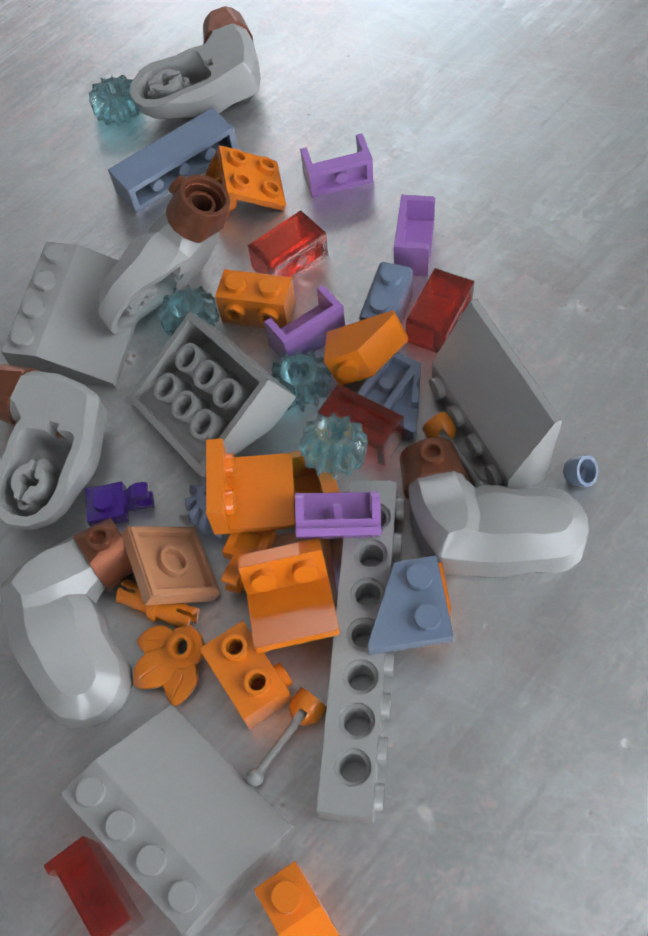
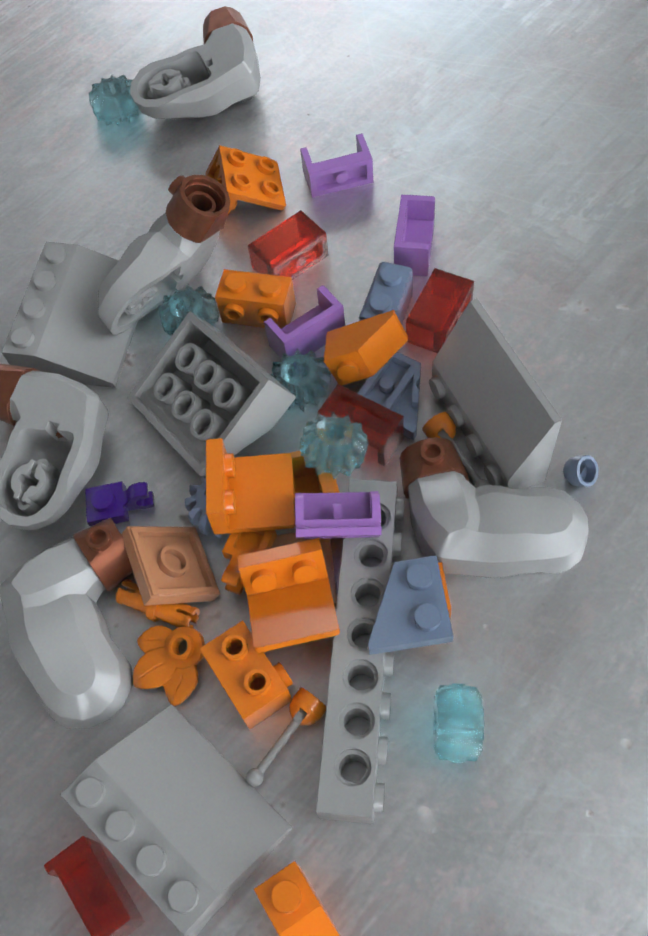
sand blue brick [108,108,238,213] -> none
none -> clear light blue gear [433,683,485,763]

